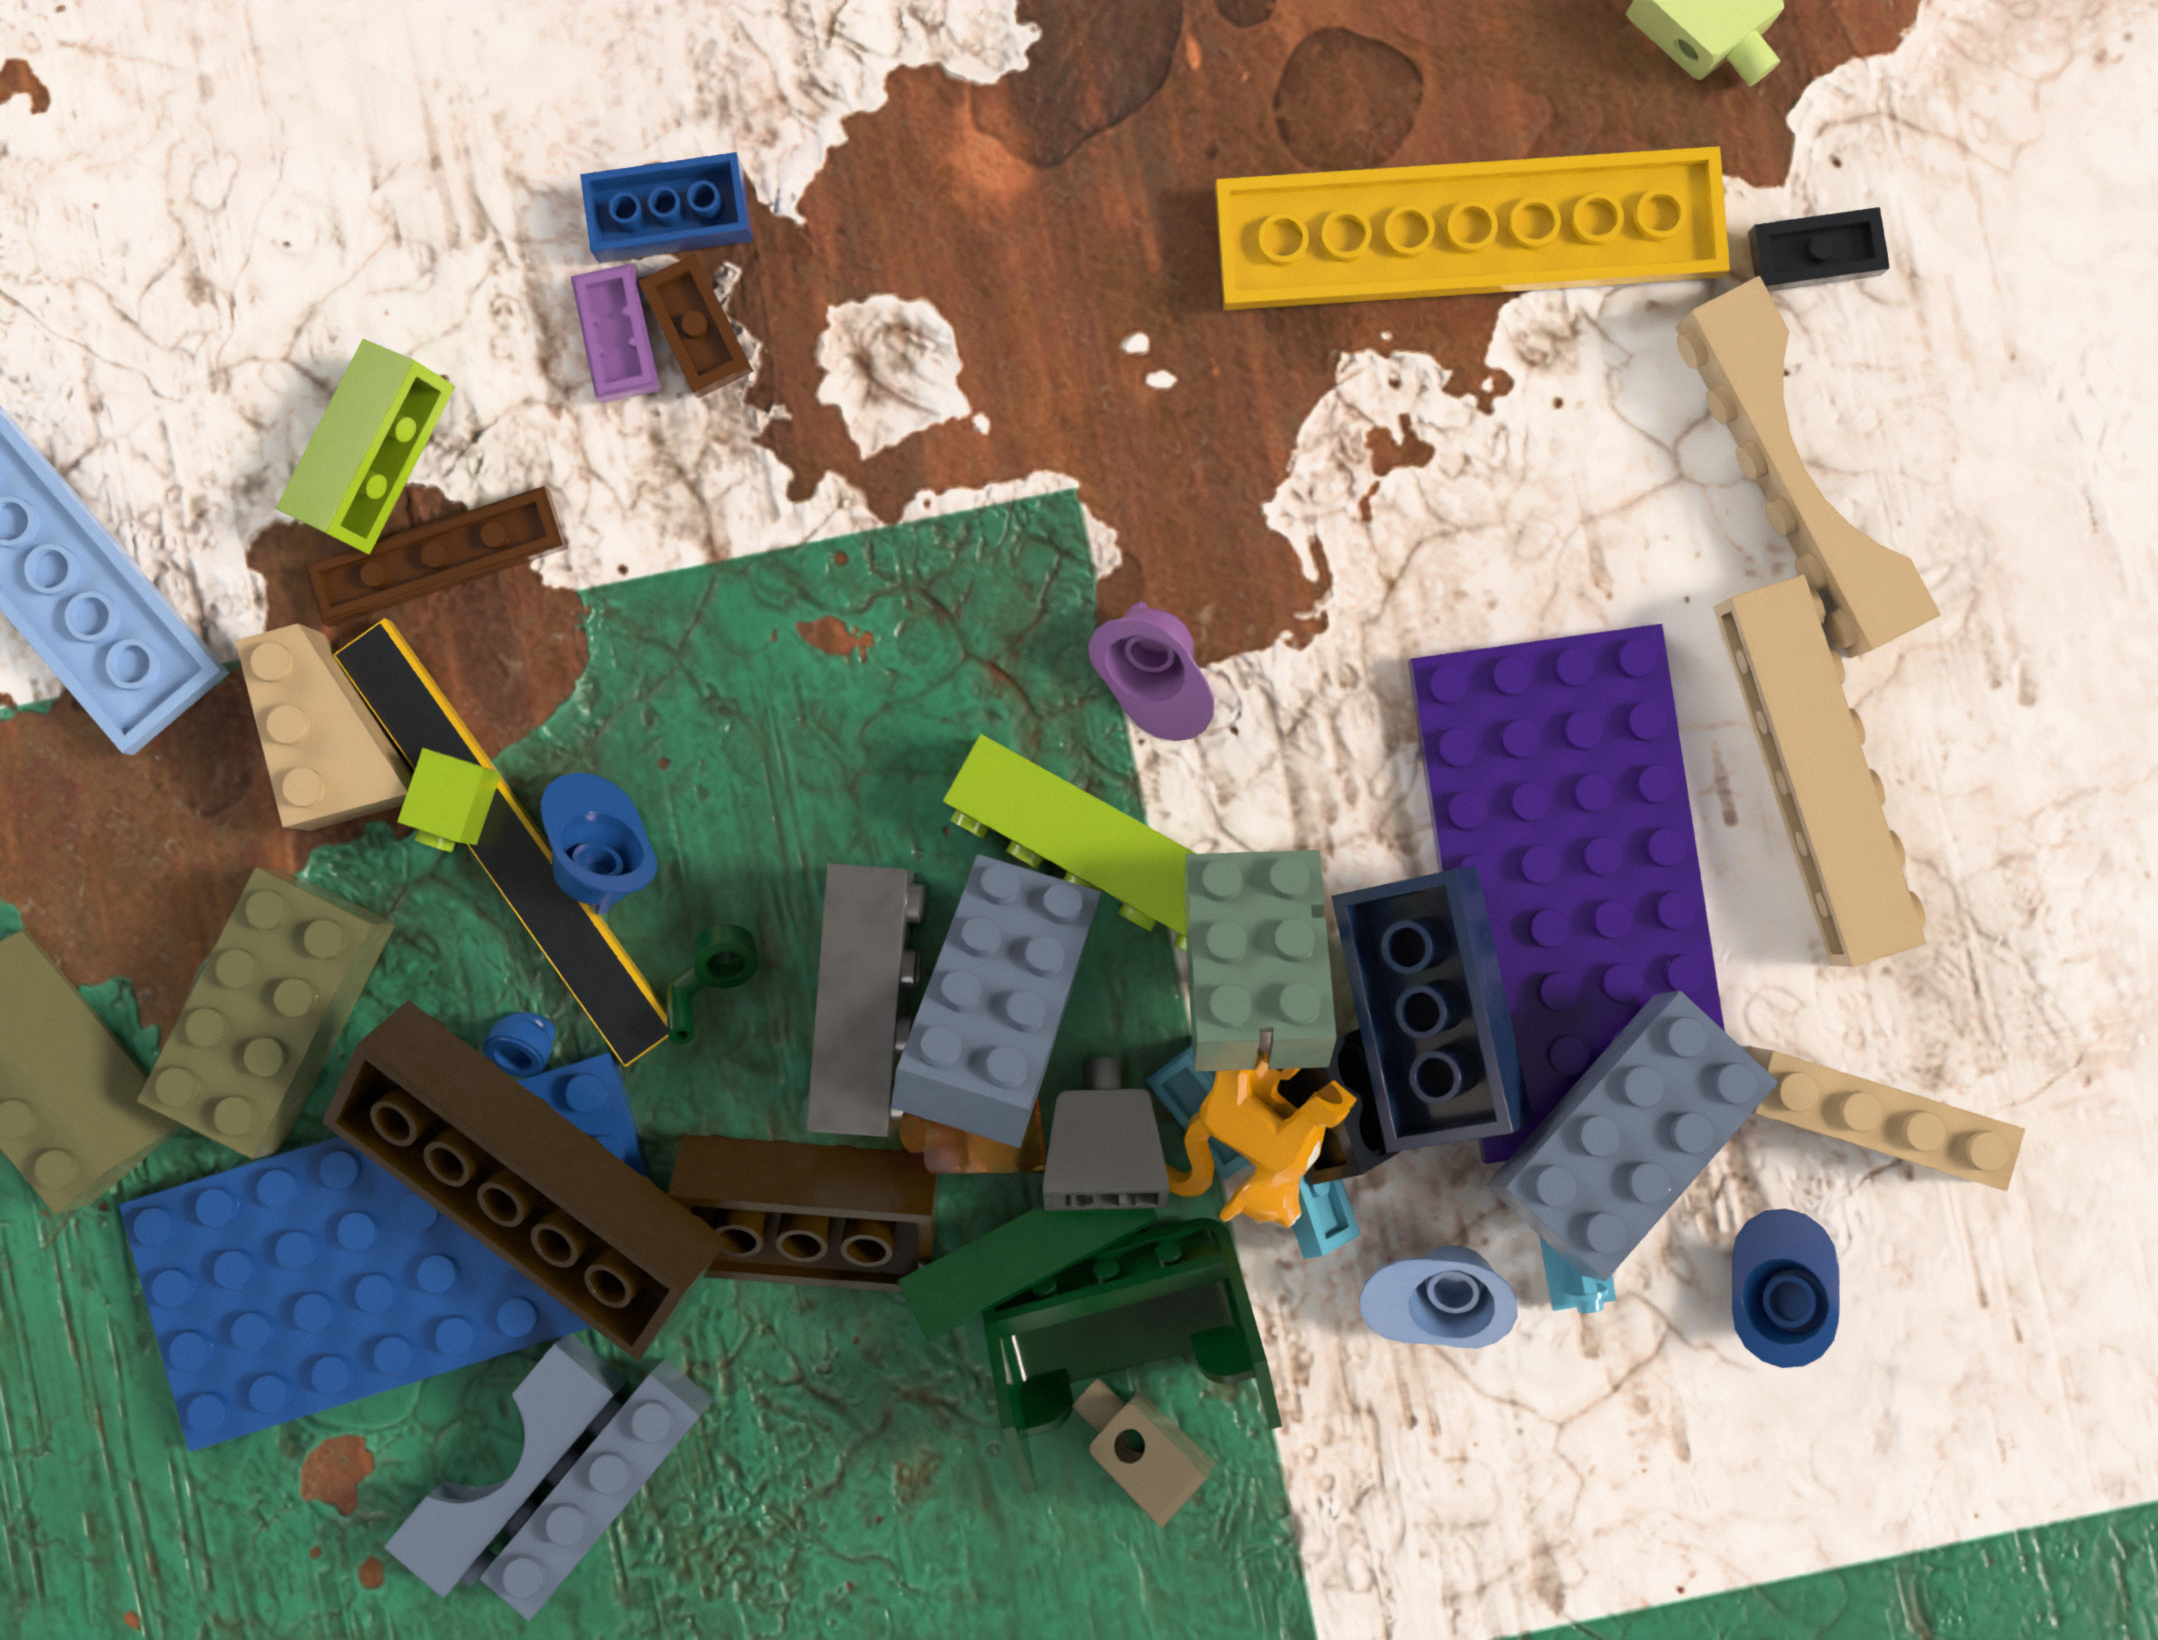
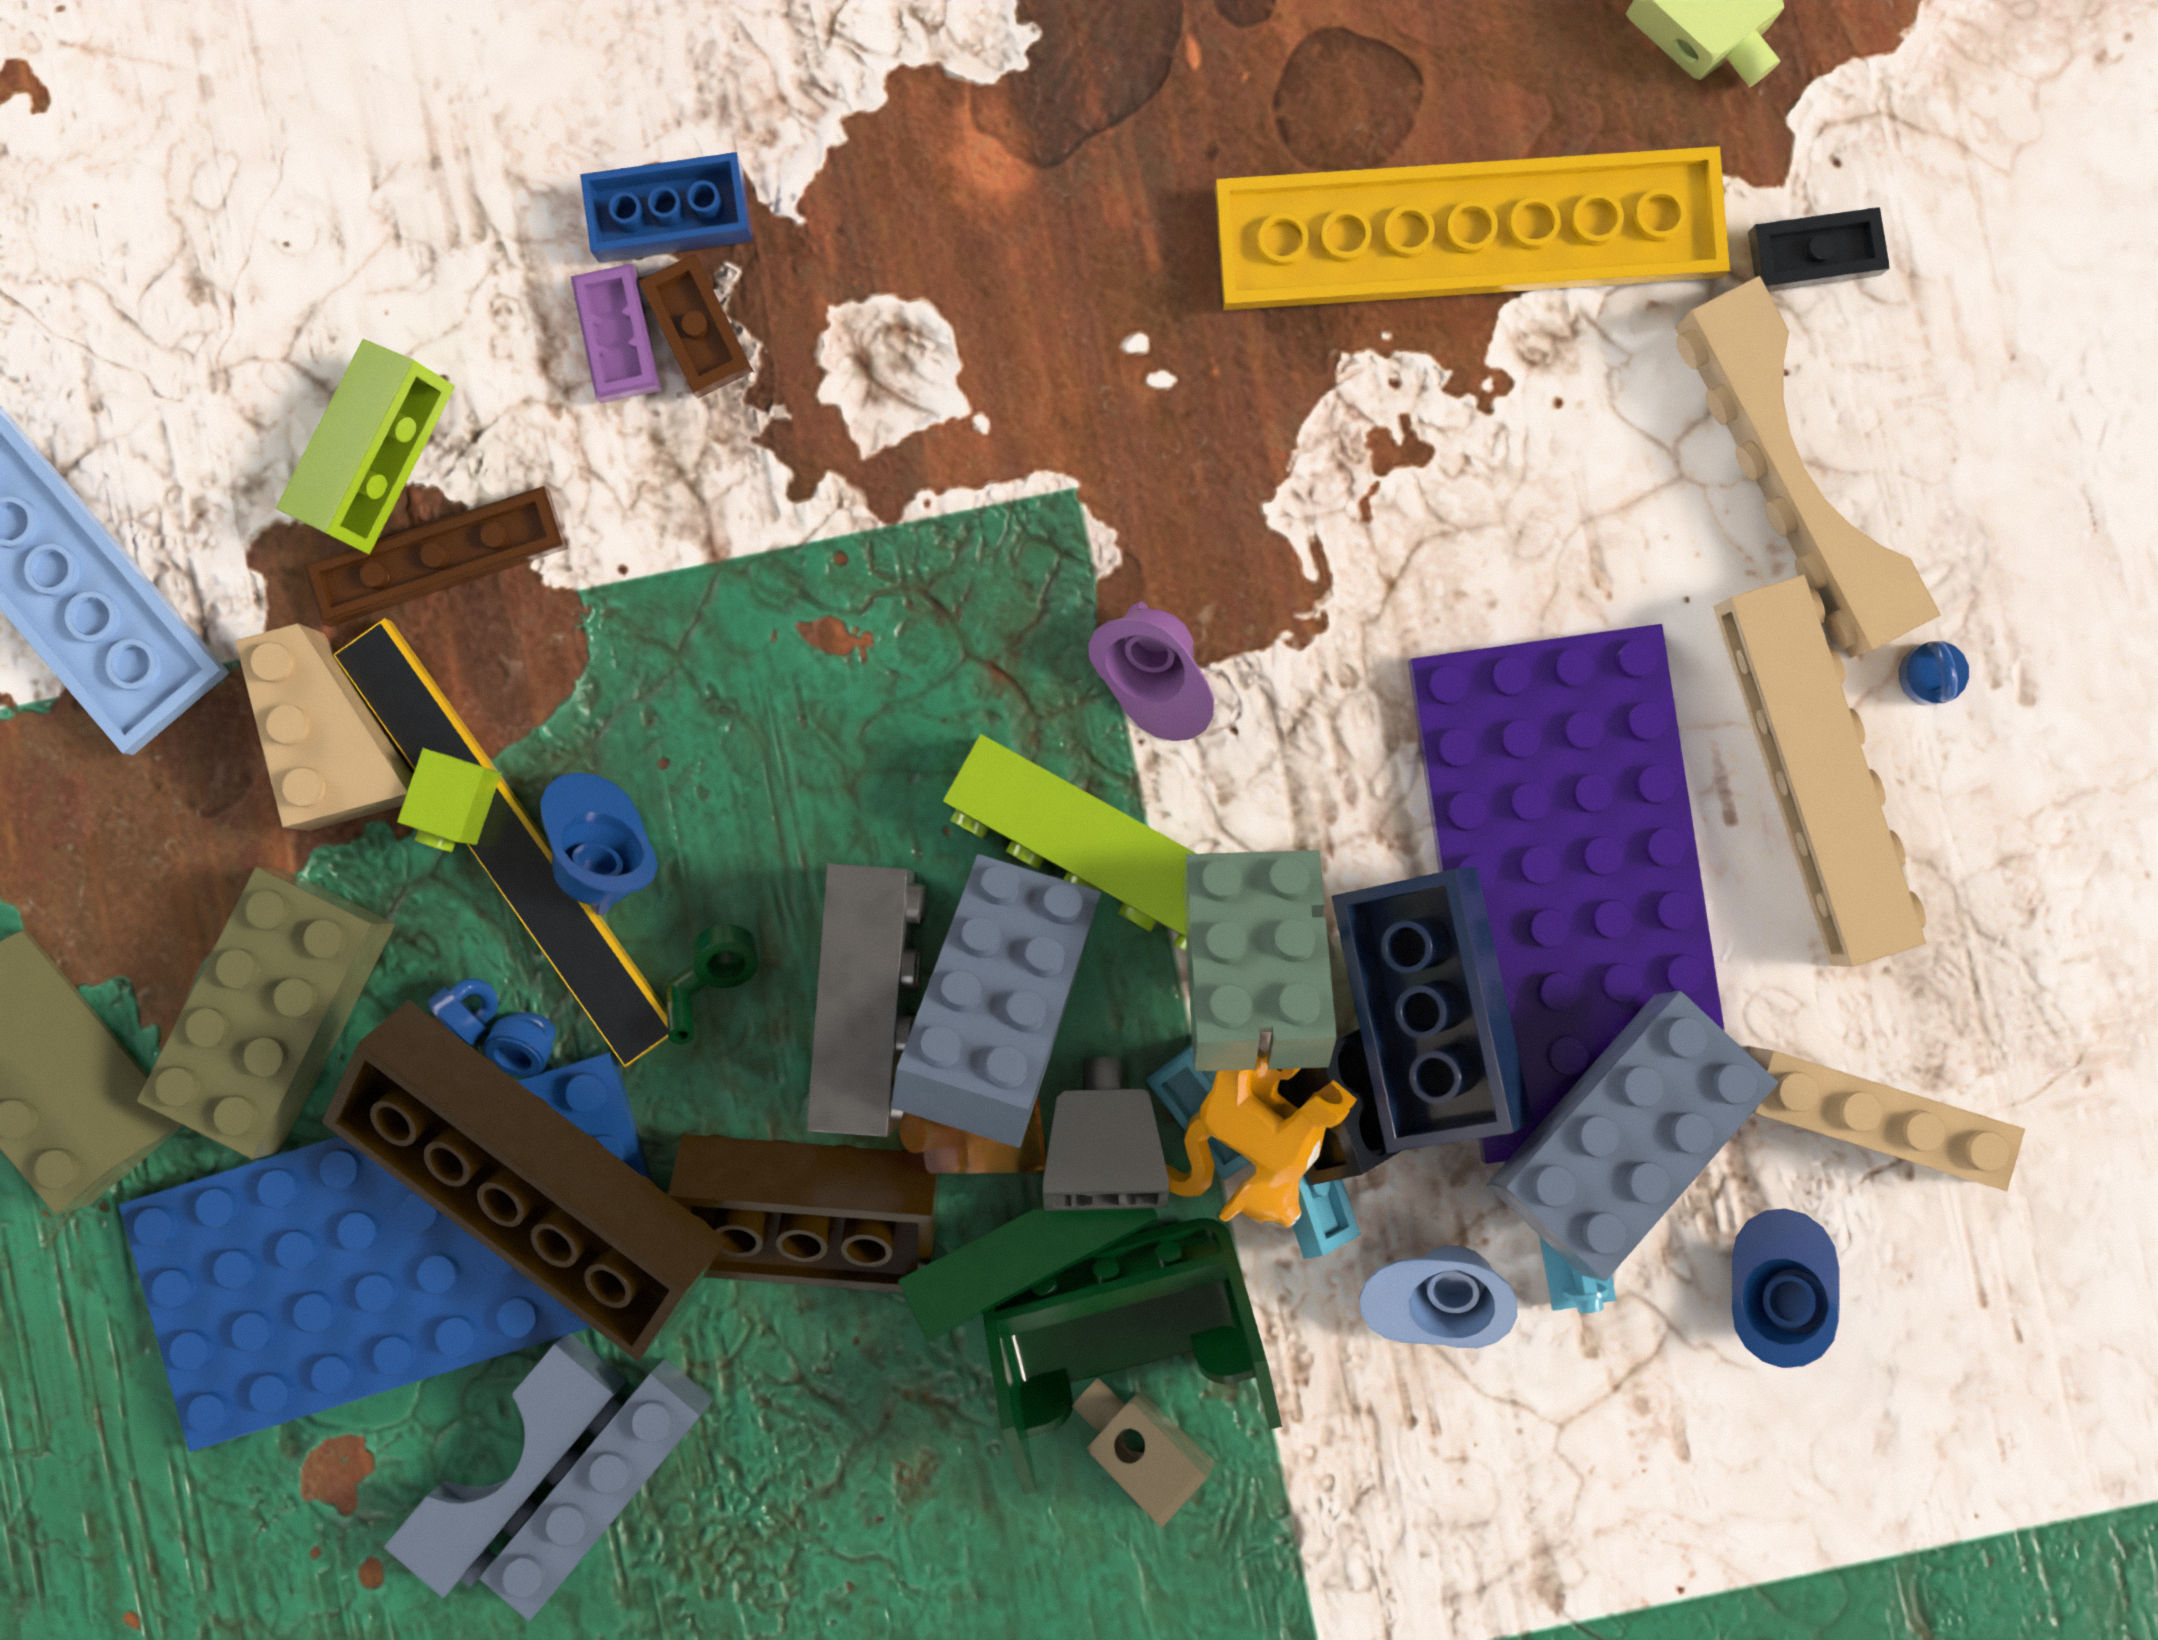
none -> blue tile [427,978,498,1047]
none -> blue tile [1899,641,1969,705]

